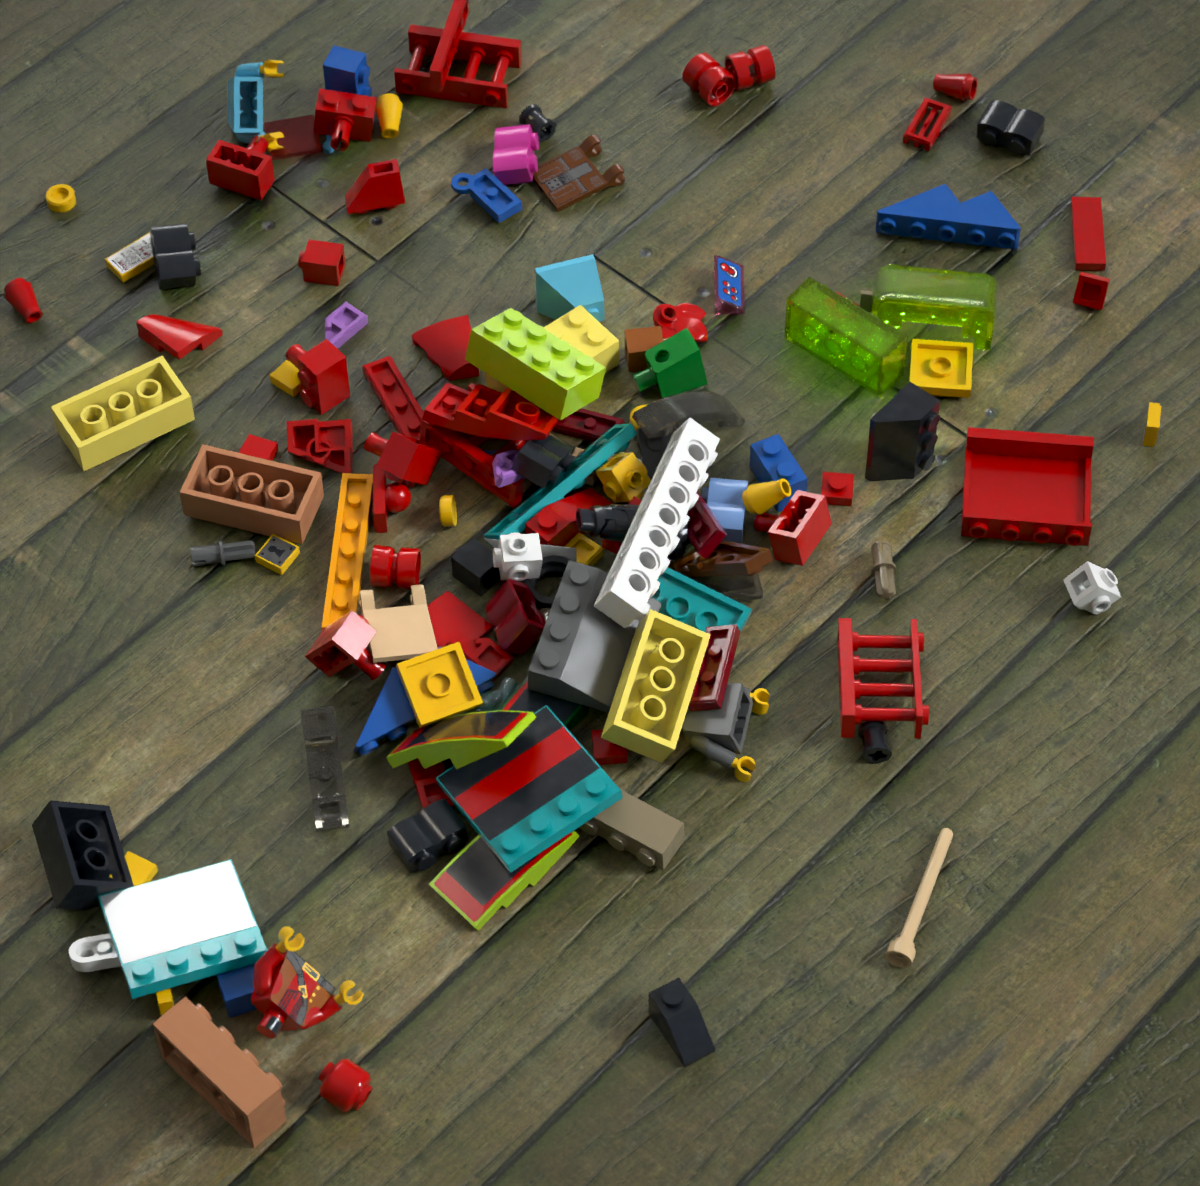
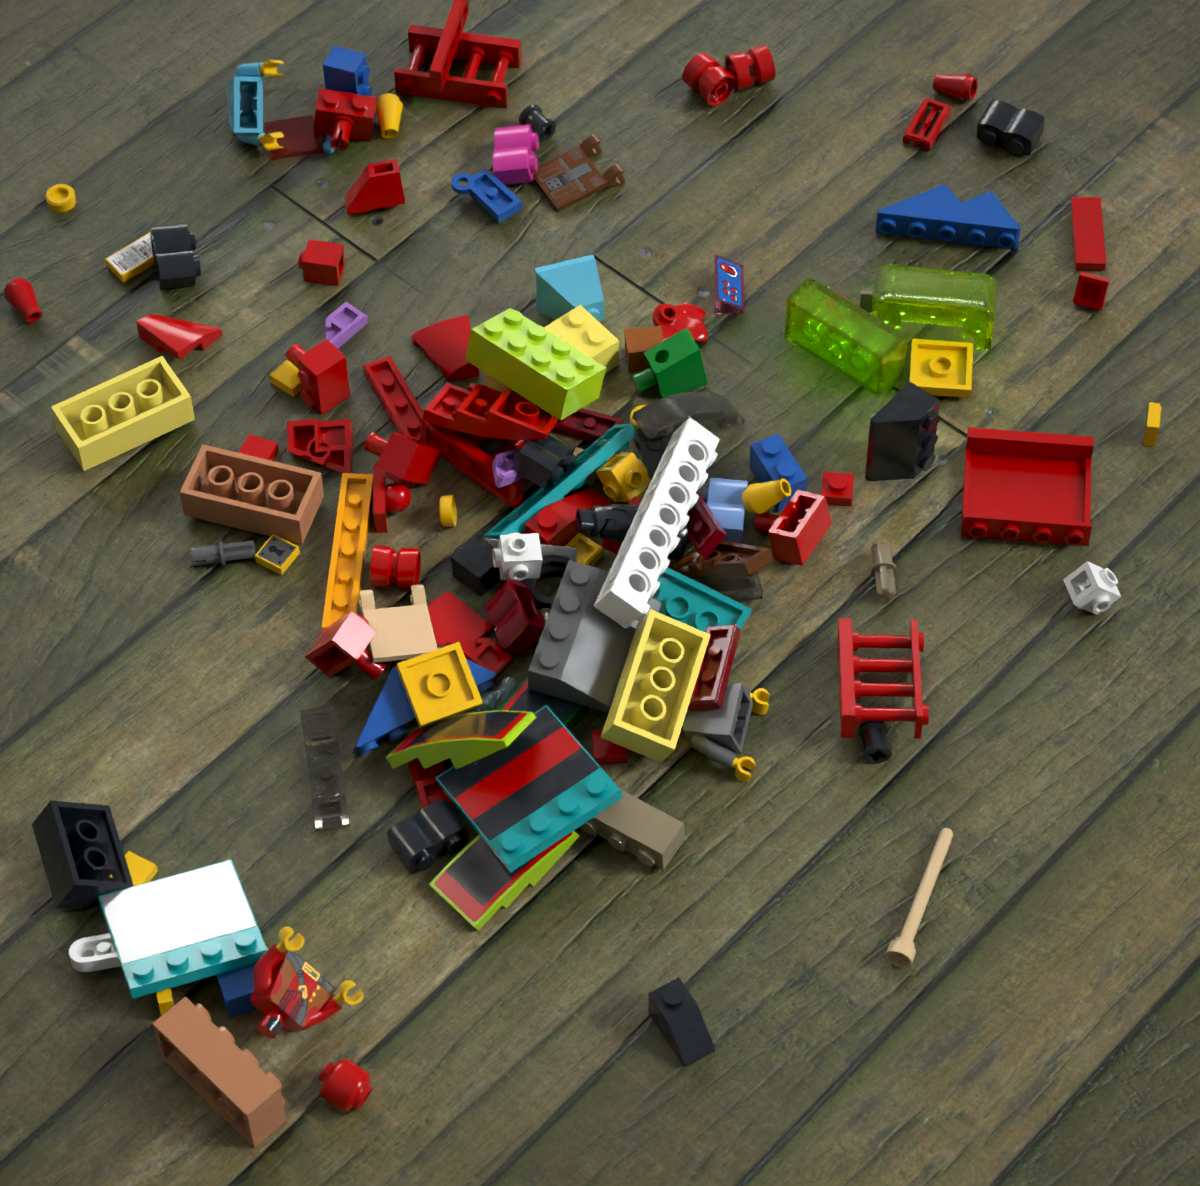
red brick [206,135,275,200] -> none

